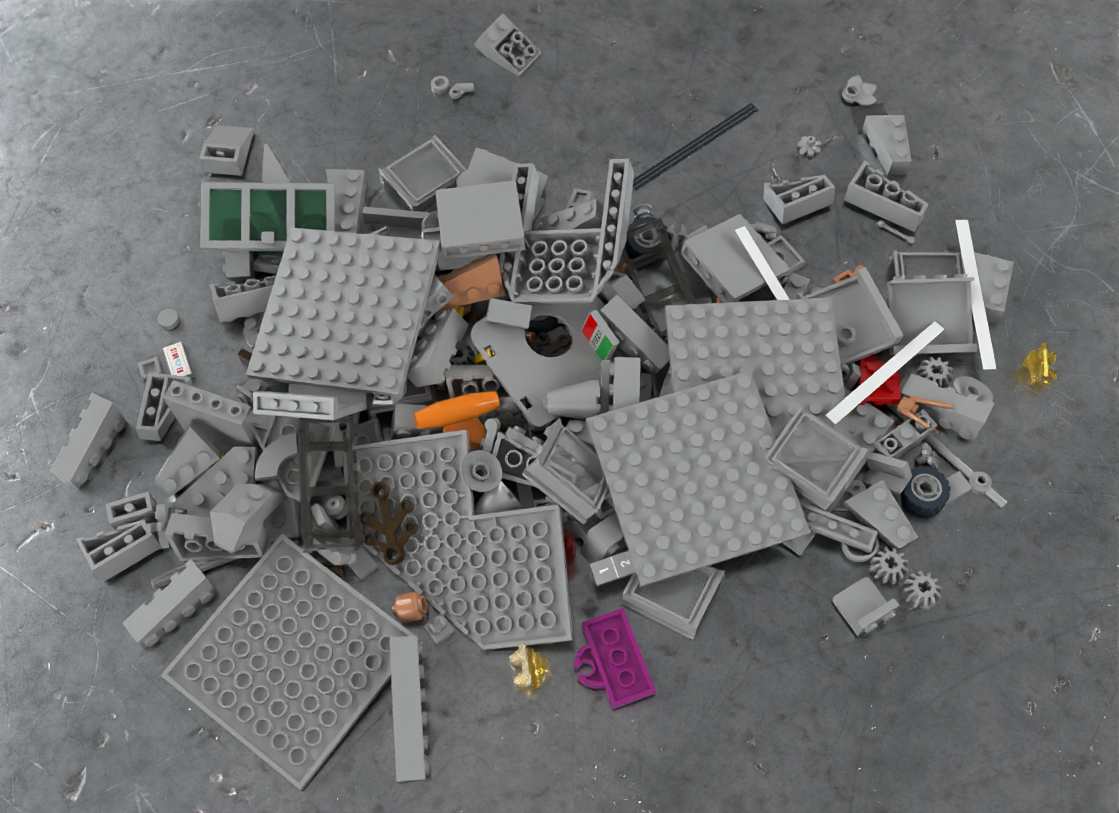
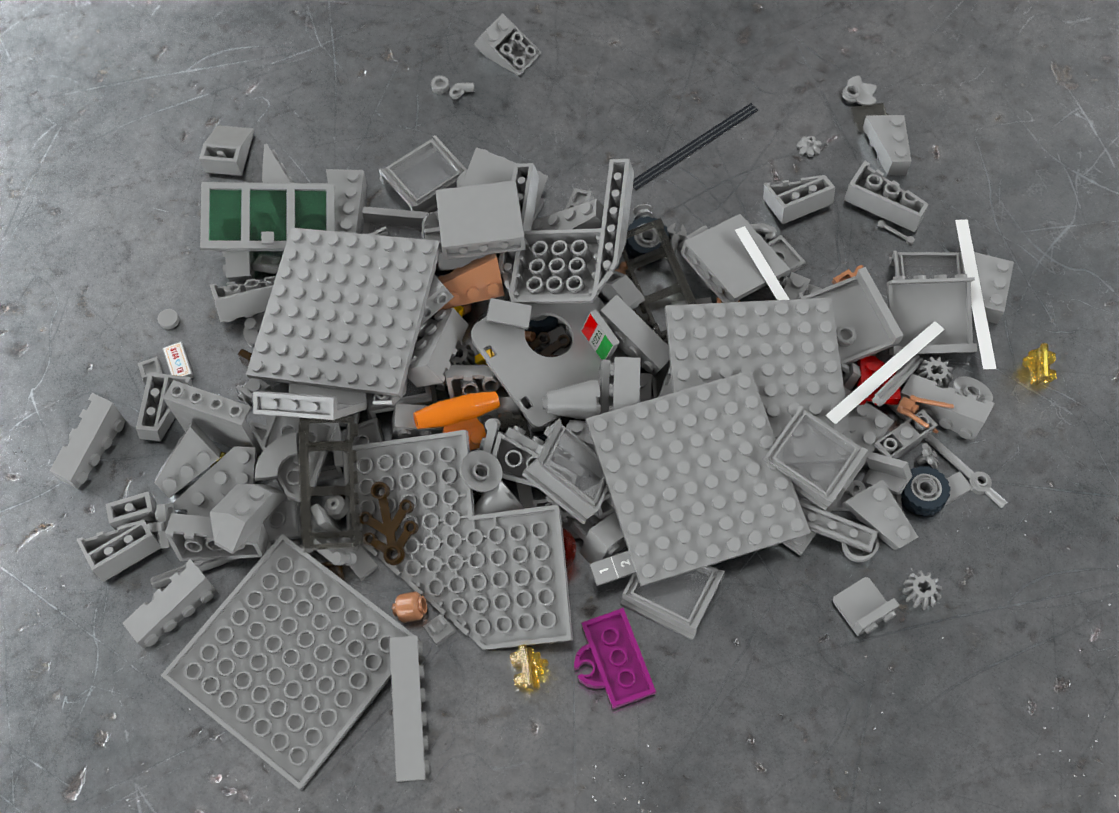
light grey gear [870,546,909,585] -> none
none -> light grey axle [872,354,924,406]

